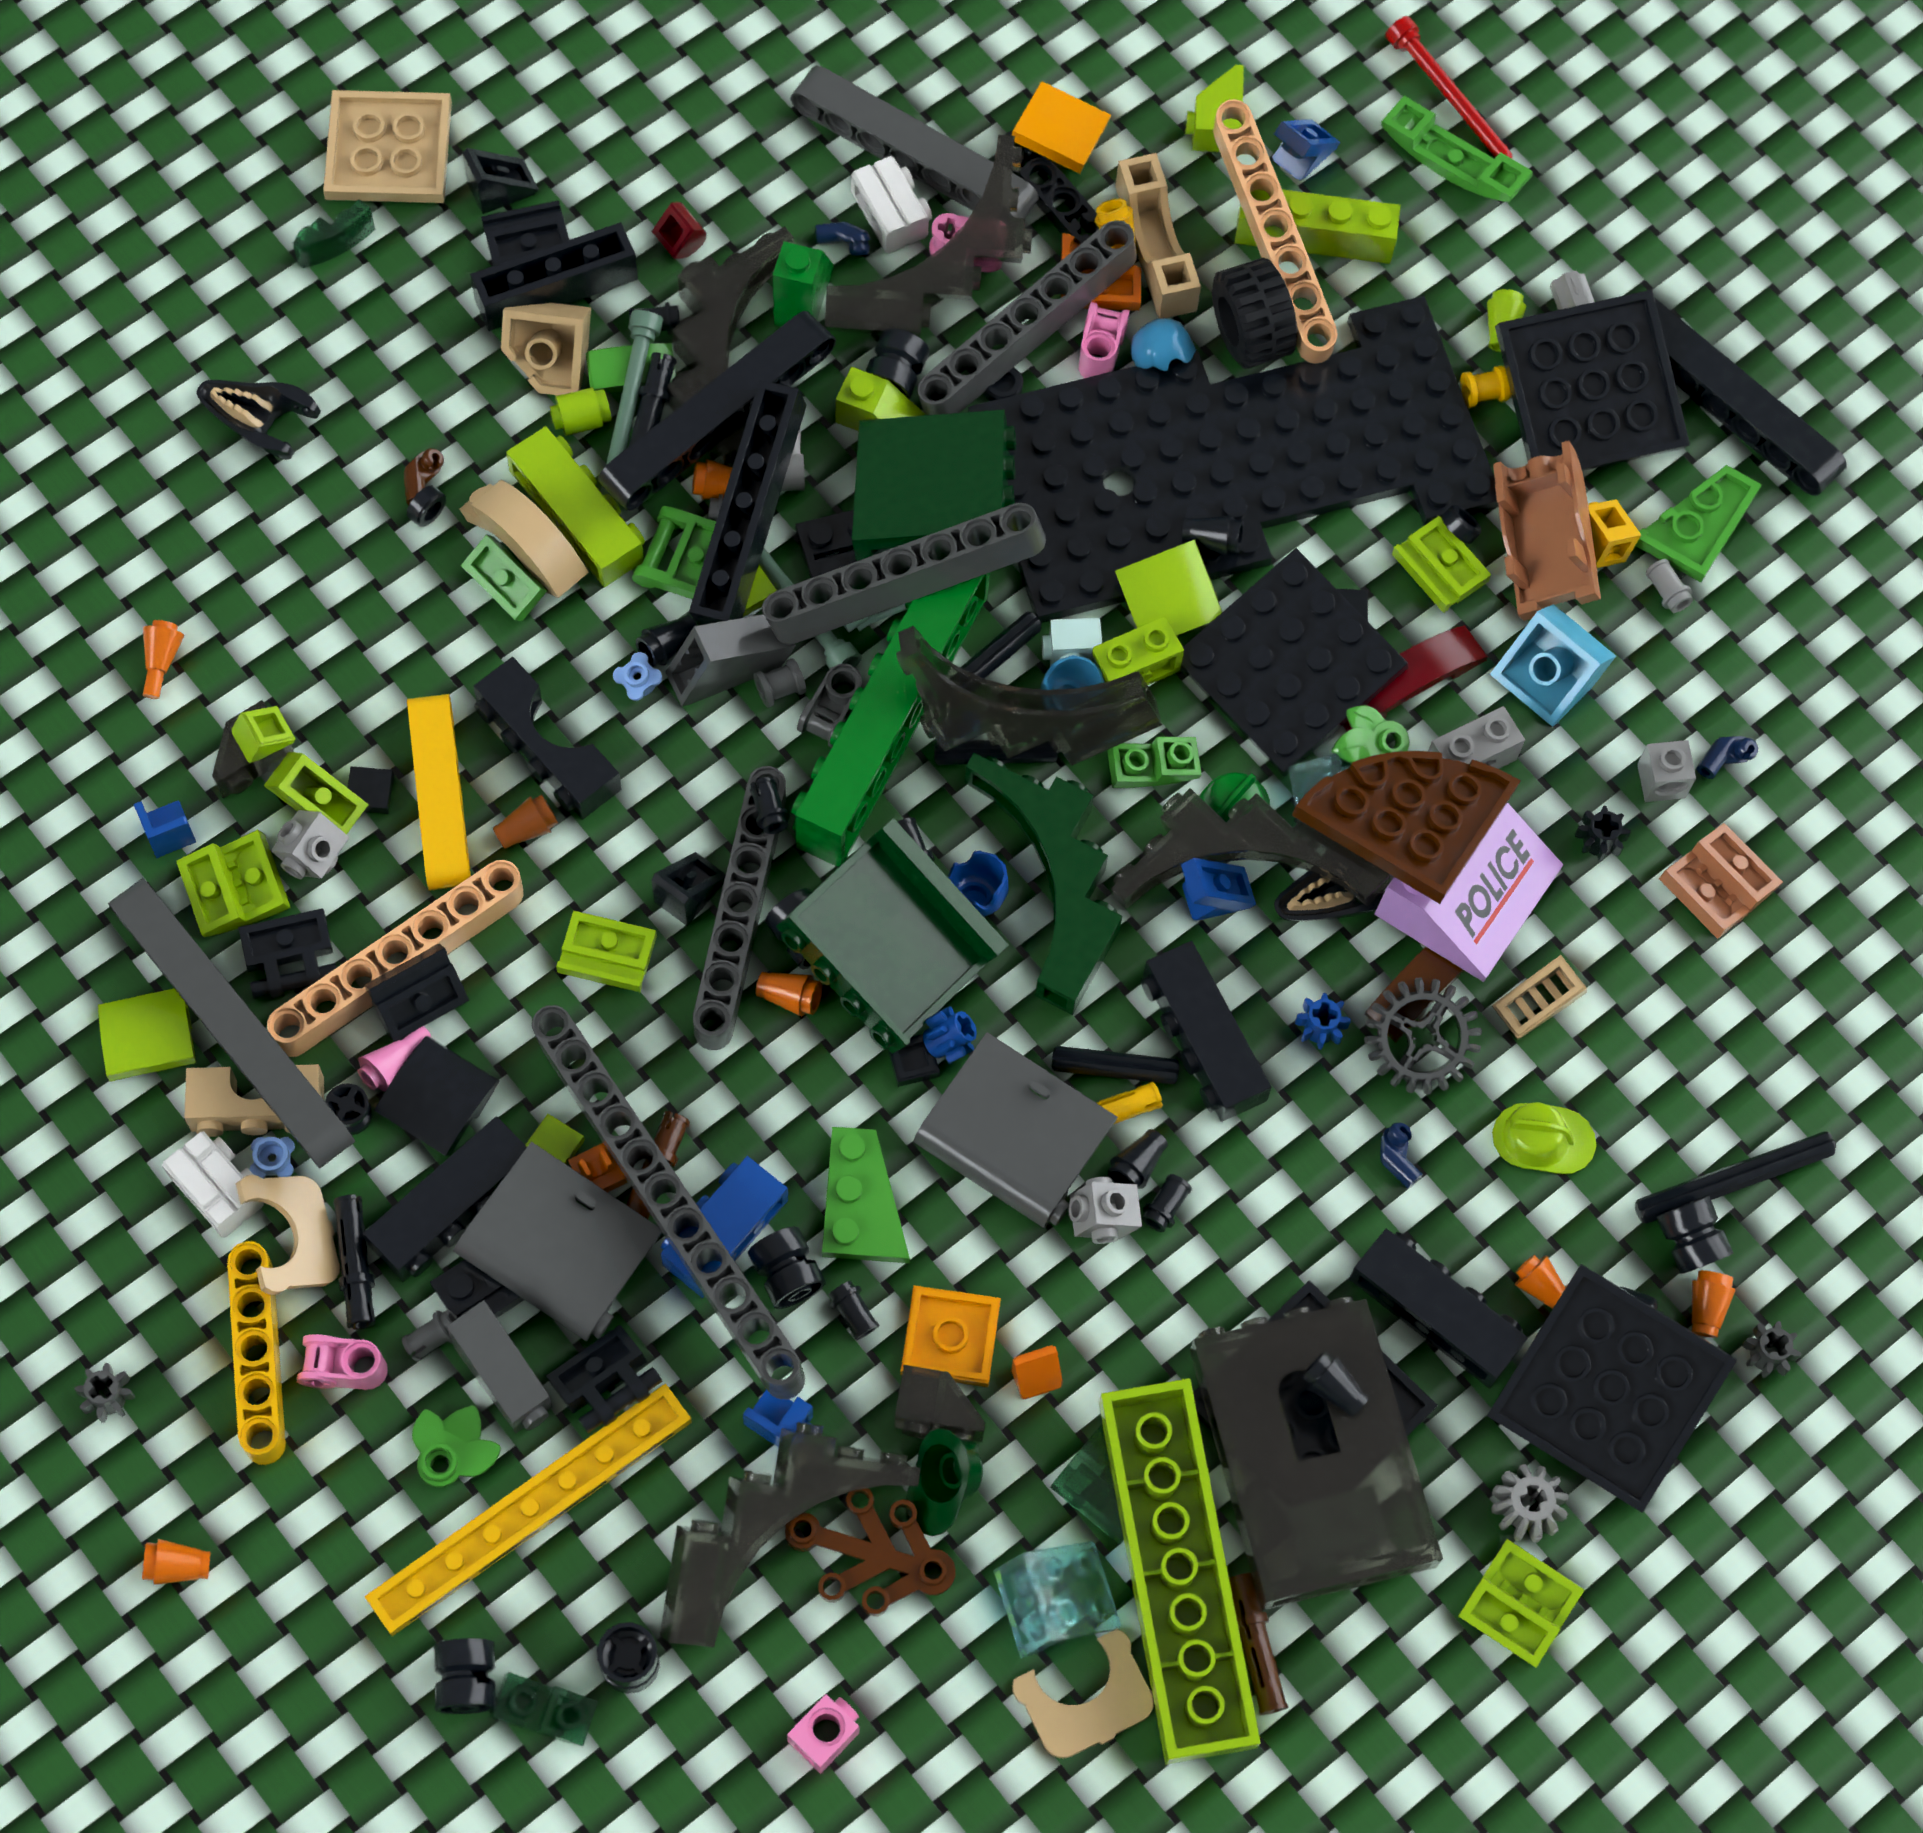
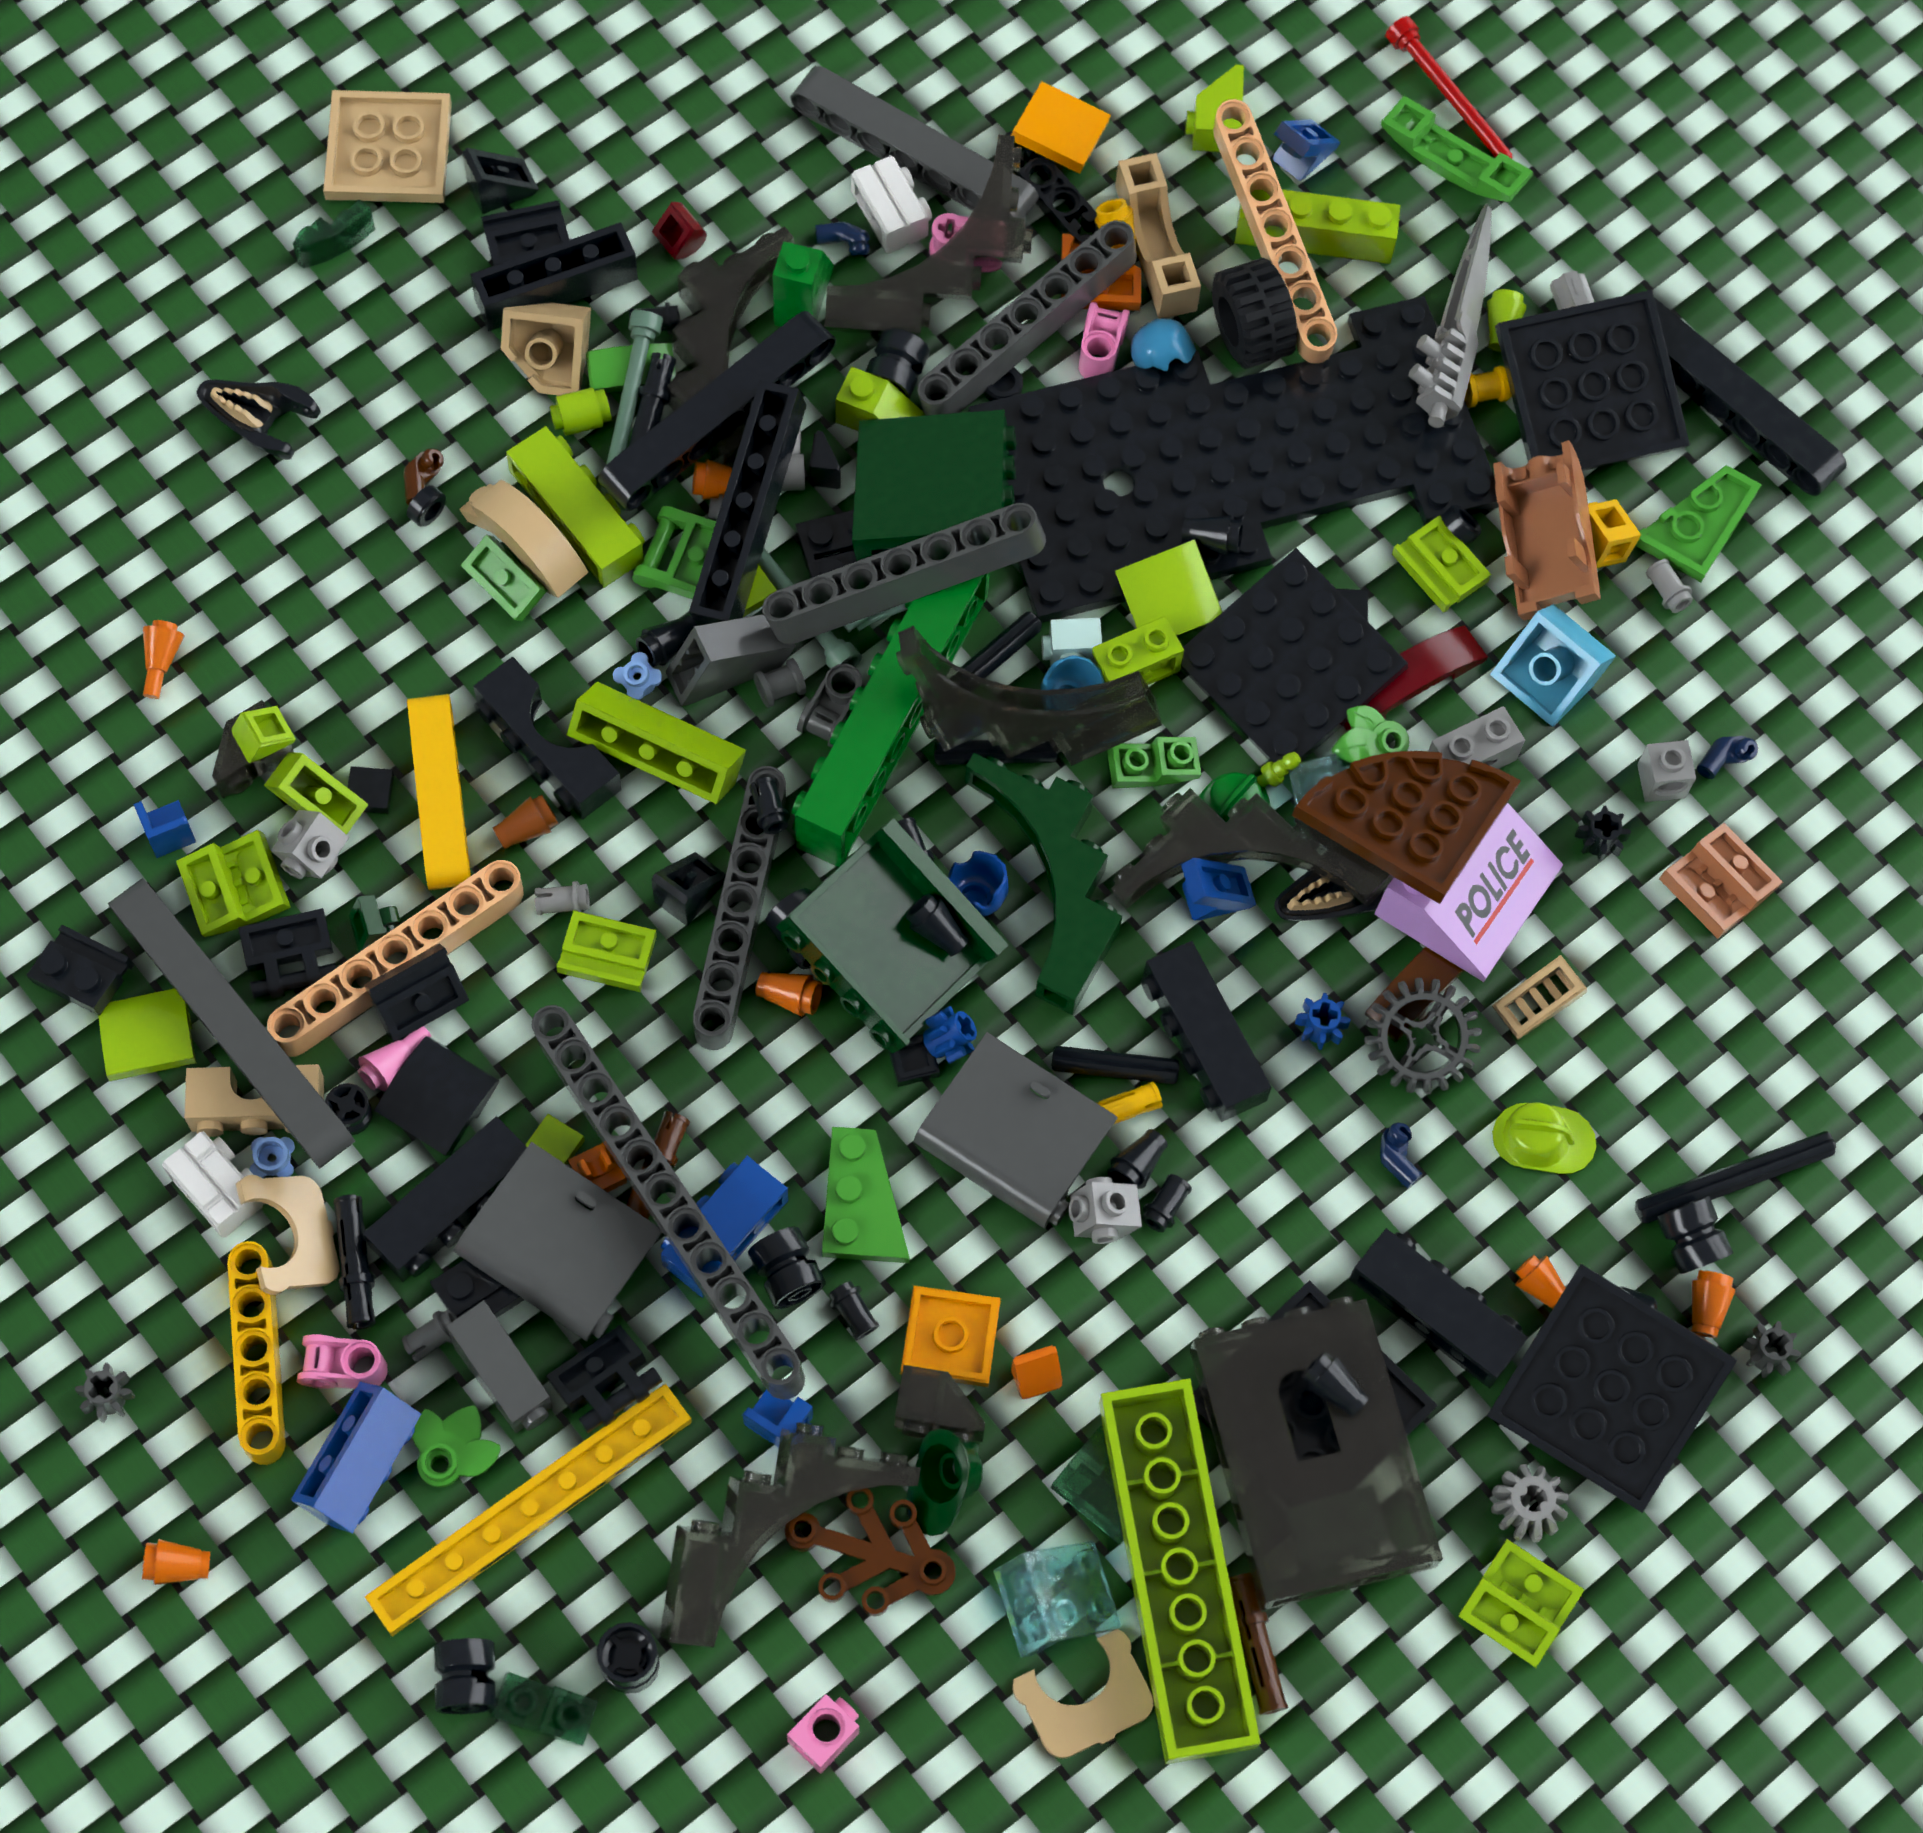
none -> black plate [26,925,135,1016]
none -> brick [291,1381,421,1533]
none -> dark green tile [349,895,401,952]
none -> light grey pin [534,881,590,915]
none -> lime brick [567,682,746,804]
none -> black slope [809,431,841,489]
none -> black cone [906,893,969,957]
none -> lime piece [1257,752,1301,787]
none -> light grey piece [1408,203,1492,428]

